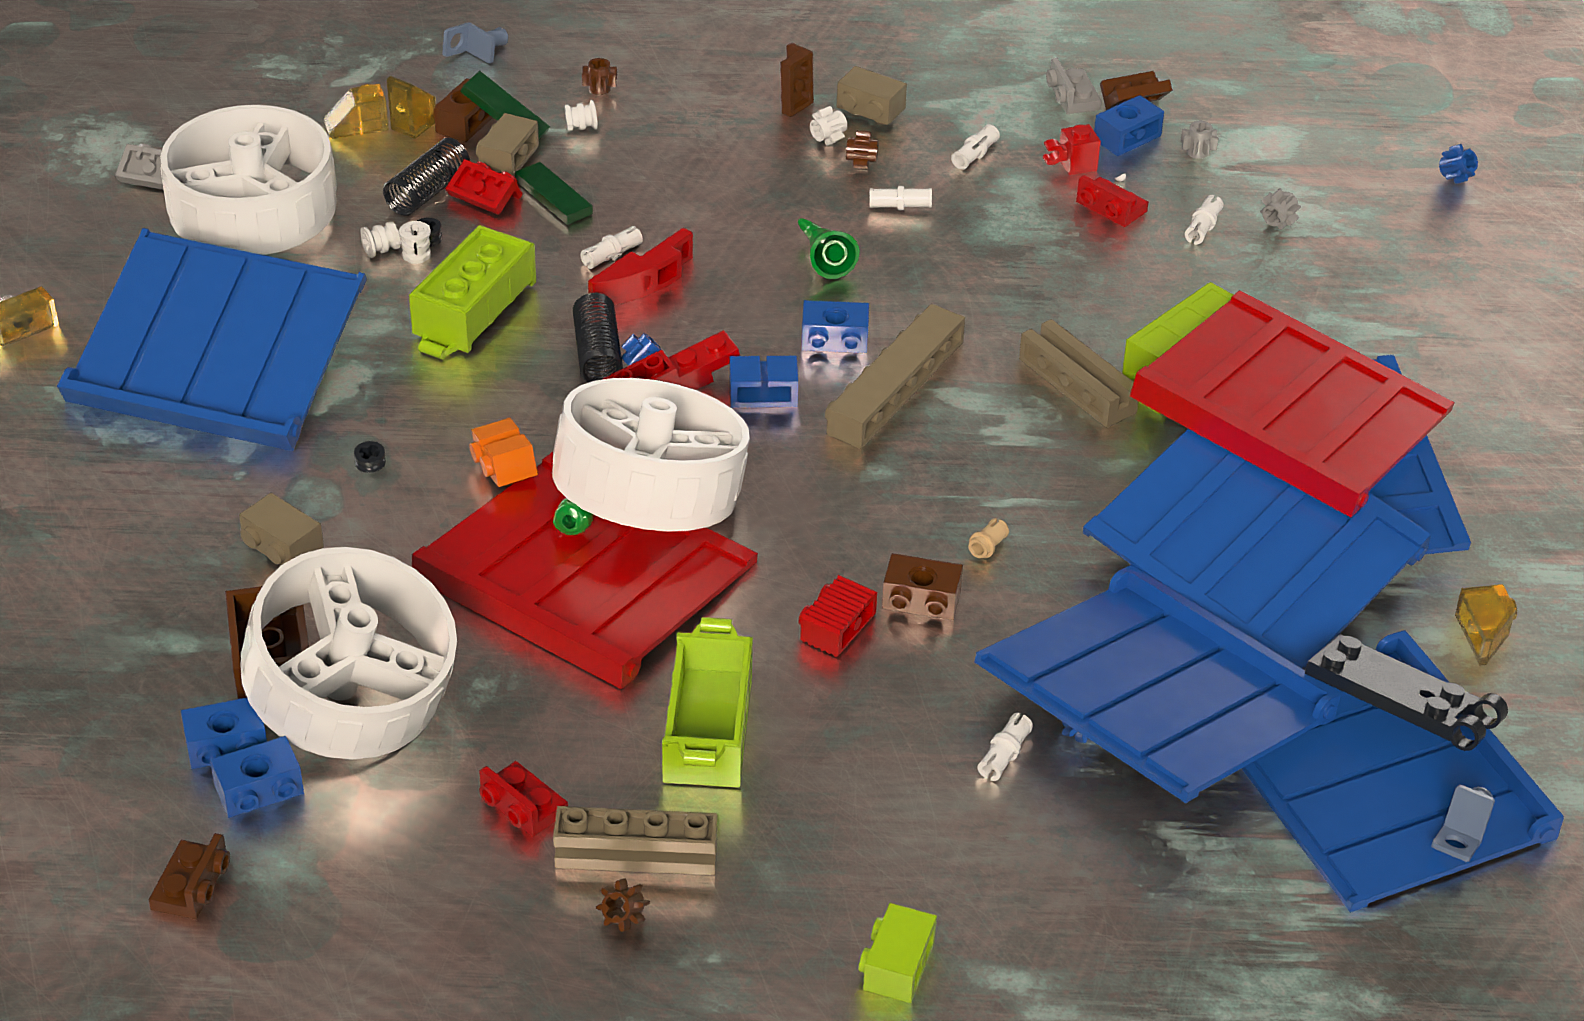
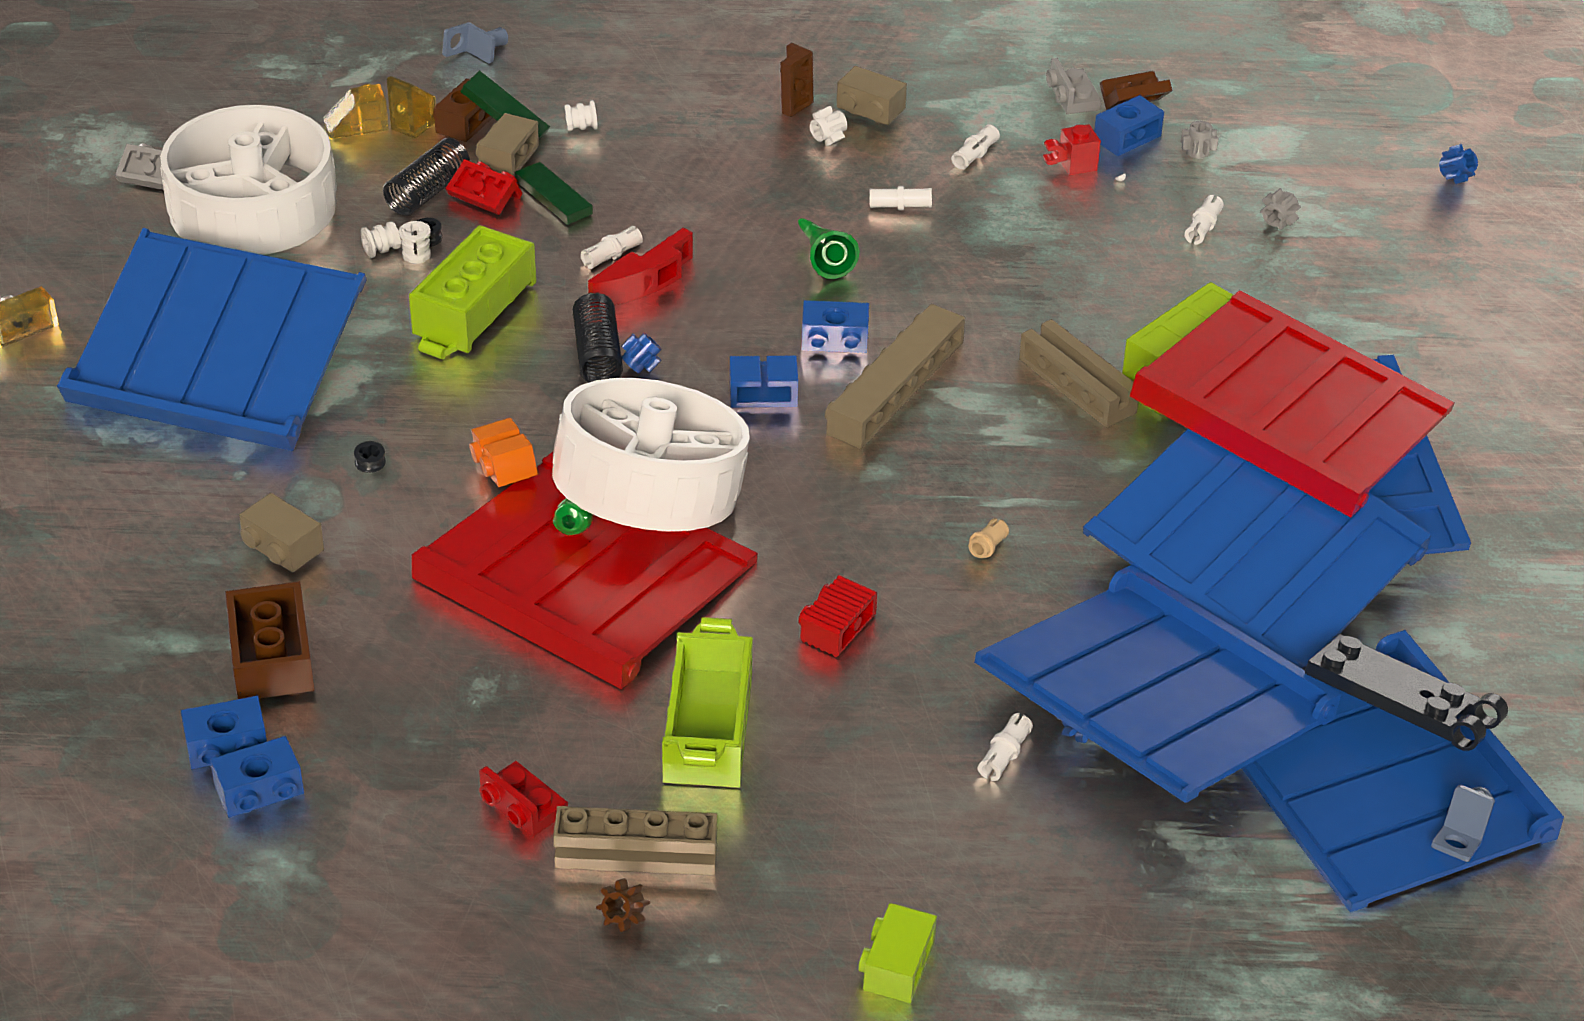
reddish brown bracket [148,833,230,920] -> none
white wheel [240,547,457,760] -> none
reddish brown gear [582,58,617,95] -> none
red slope [603,330,740,390] -> none
reddish brown gear [846,130,879,169] -> none
reddish brown brick [882,553,963,620] -> none
red bracket [1076,175,1149,227] -> none
clear yellow slope [1455,584,1517,666] -> none

